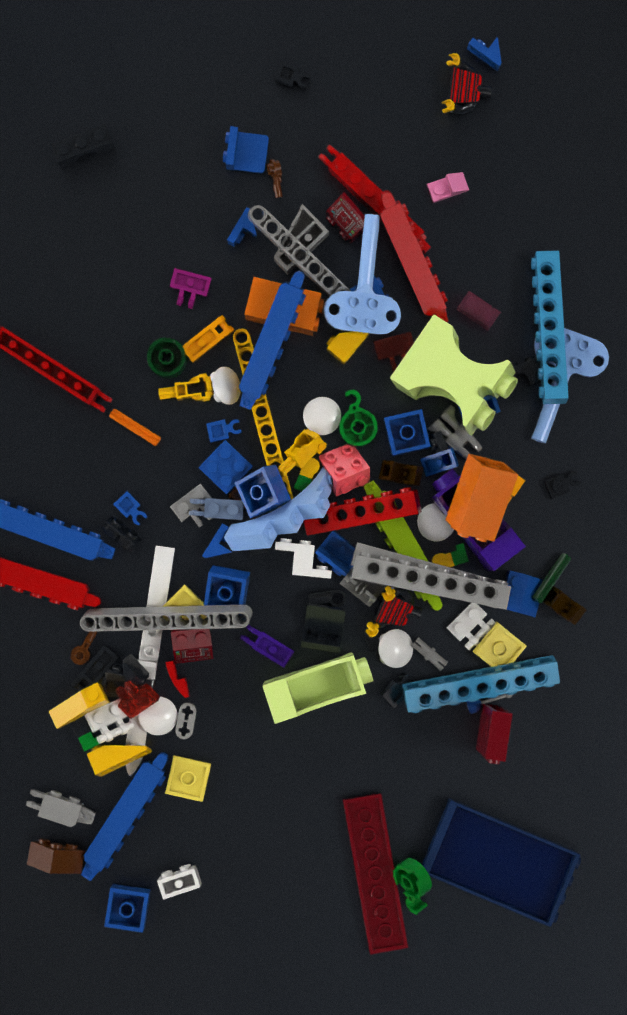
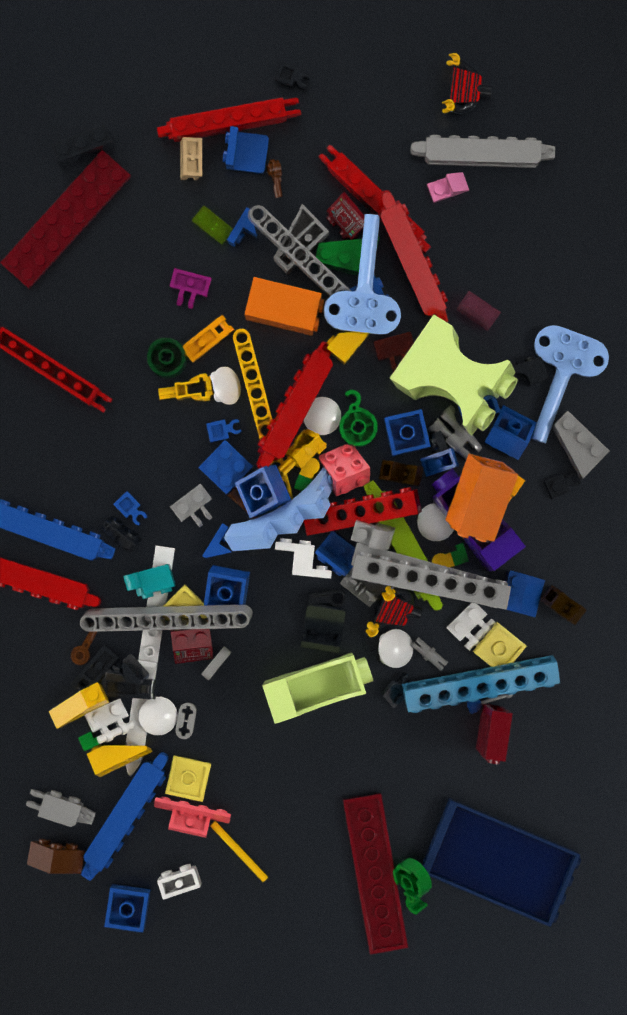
orange axle [109,409,161,446] -> none
clear red hinge [115,681,160,719] -> none
red slope [165,660,190,698] -> none
sand blue hinge [189,498,244,520] -> none
blue hinge [239,270,306,410] -> none
dark purple hinge [240,624,295,668] -> none
blue slope [467,37,502,71] -> none
dark azure brick [531,251,569,404] -> none
dark green axle [533,553,571,603] -> none
none -> dark red plate [0,150,131,289]
none -> teal hinge [123,564,176,599]
none -> coral bracket [154,797,231,838]
none -> red hinge [157,97,301,142]
none -> tan hinge [180,137,202,180]
none -> clear neon green plate [192,206,233,245]
none -> light grey beam [201,646,231,680]
none -> yellow bar [210,821,268,882]
none -> red hinge [256,341,333,469]
none -> green wedge [315,237,380,276]
none -> light grey brick [351,520,395,550]
none -> light grey hinge [410,135,555,168]
none -> blue slope [485,405,537,460]
none -> light grey wedge [552,411,610,480]

